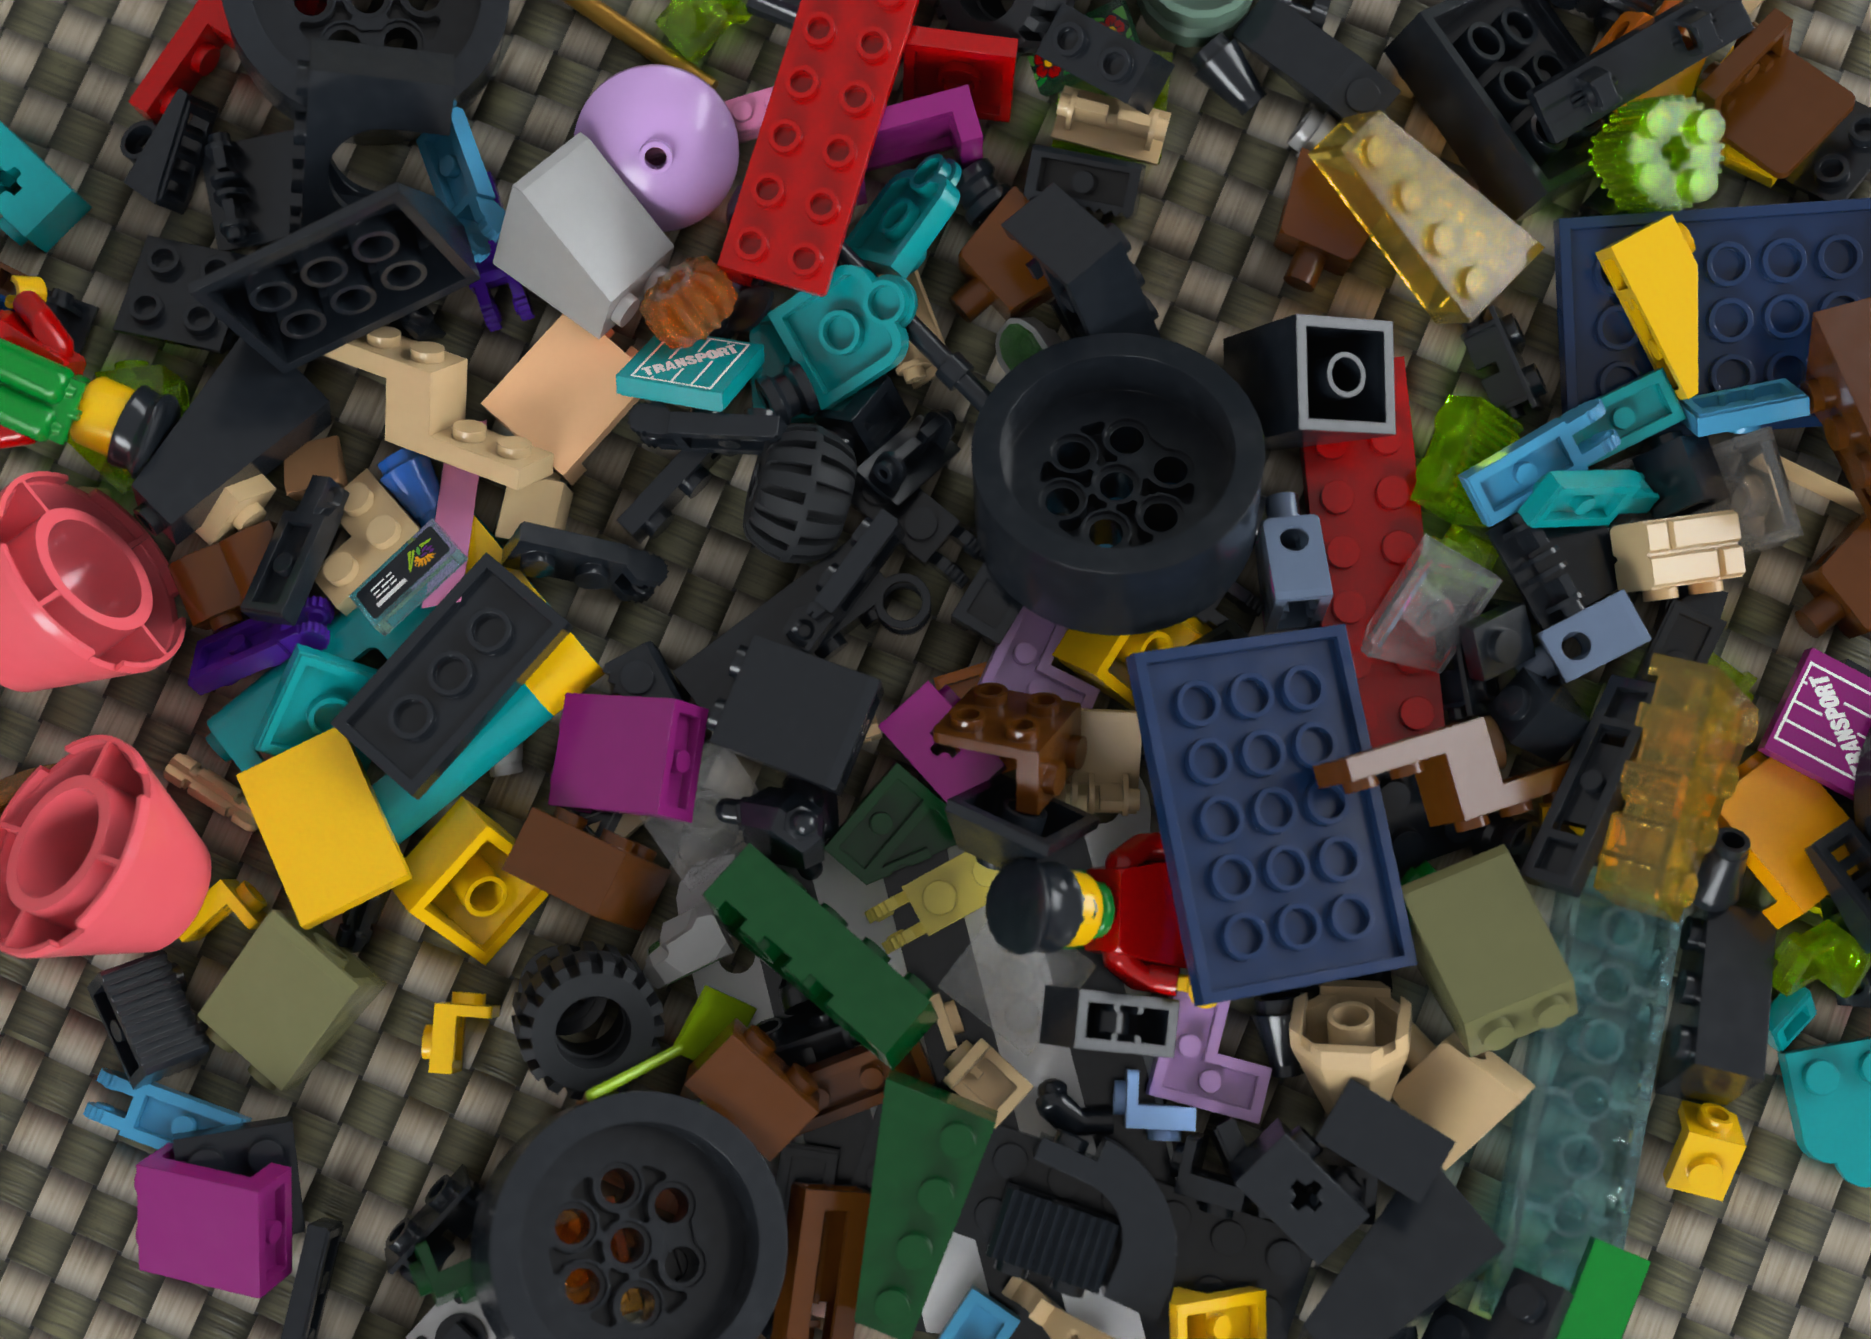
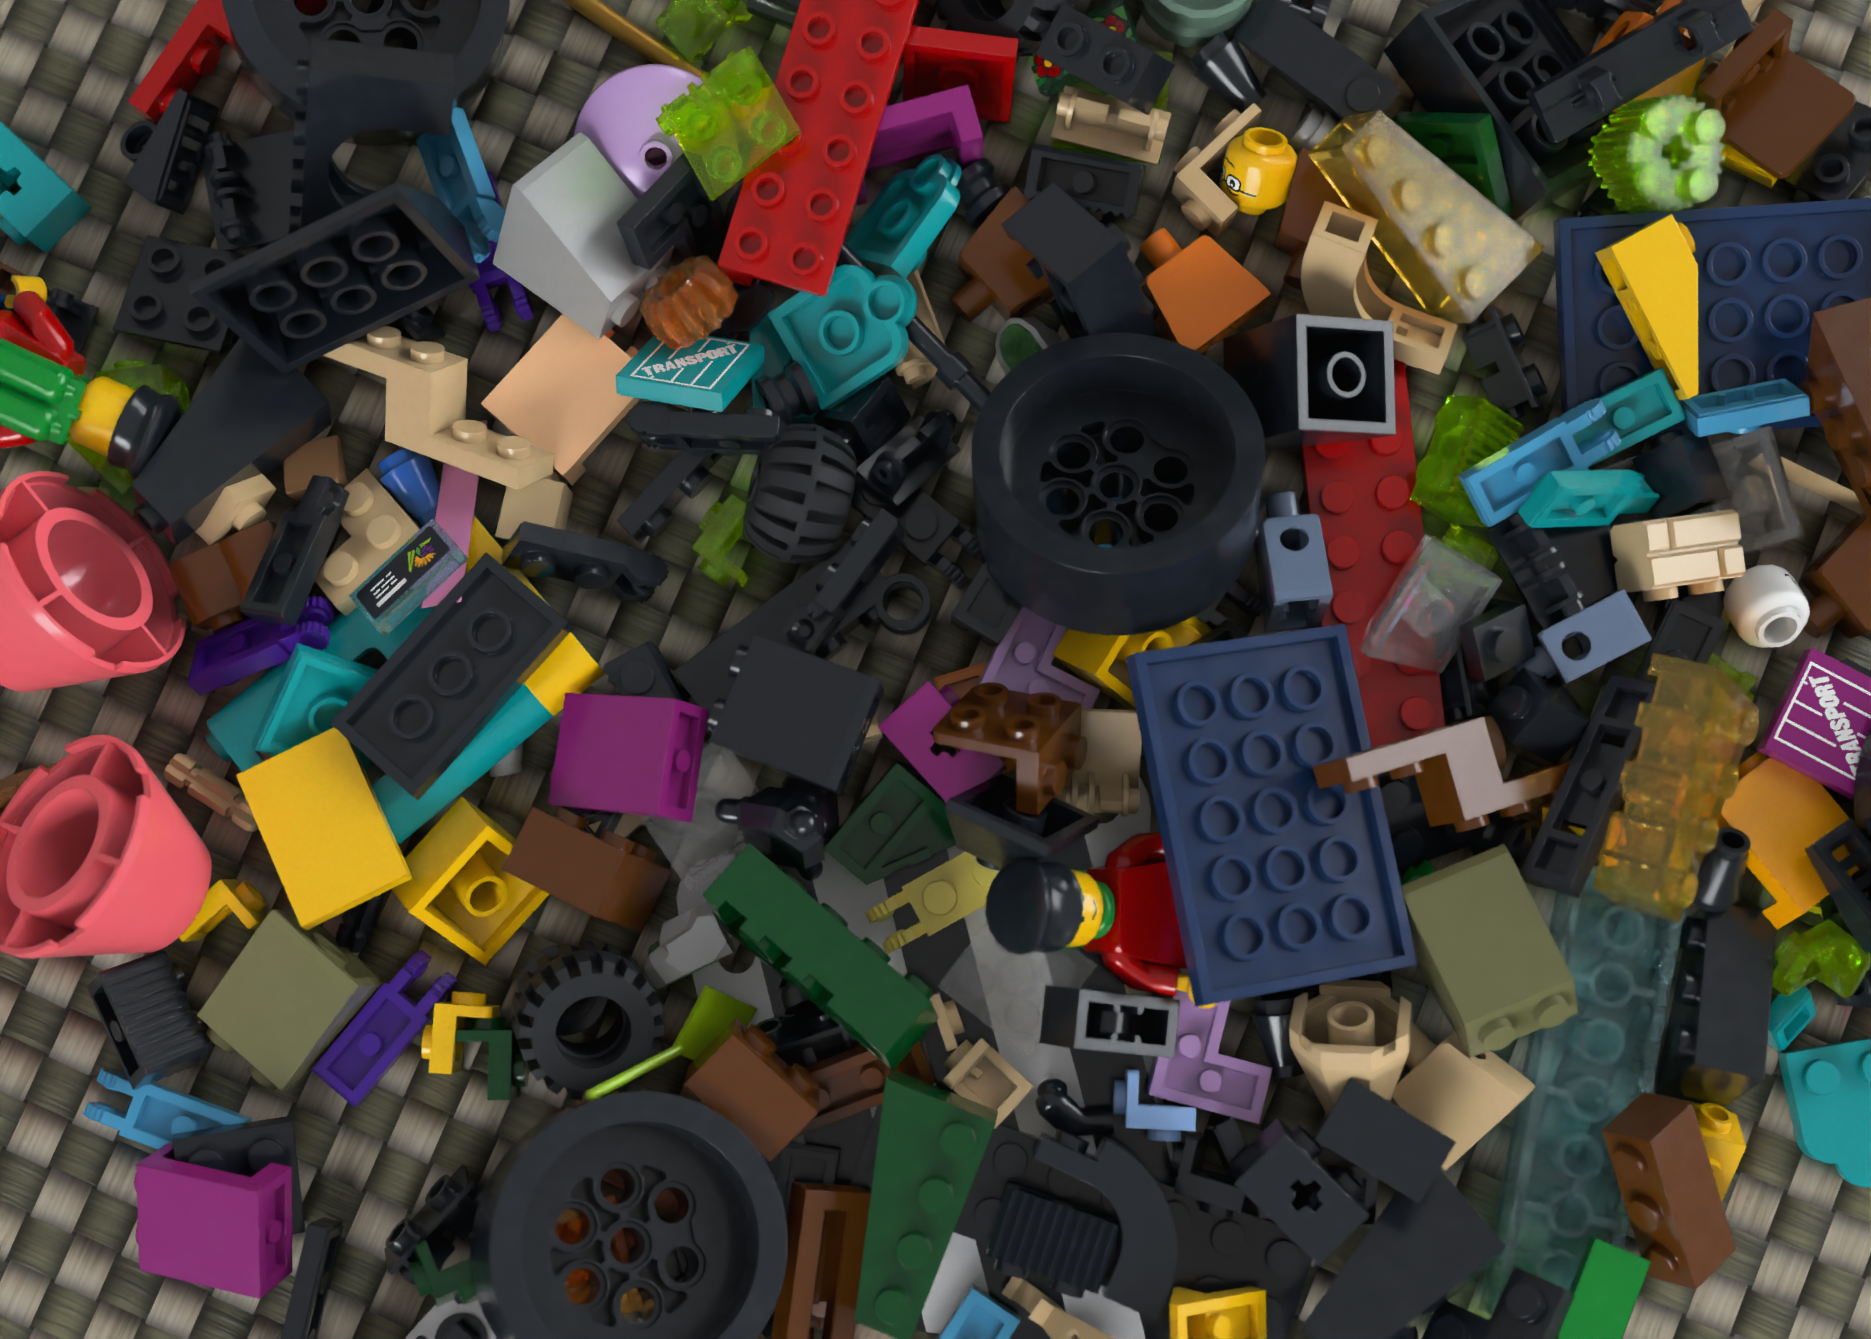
none -> dark purple hinge [311,949,458,1107]
none -> dark green bracket [455,1017,529,1100]
none -> black plate [616,150,728,274]
none -> clear neon green hinge [656,46,802,201]
none -> clear neon green bracket [692,494,748,588]
none -> orange torso [1139,227,1271,354]
none -> tan bracket [1171,103,1262,238]
none -> yellow head [1219,127,1297,215]
none -> tan arch [1301,201,1457,375]
none -> dark green wing [1387,111,1513,222]
none -> reddish brown brick [1602,1092,1736,1290]
none -> white head [1723,564,1810,648]

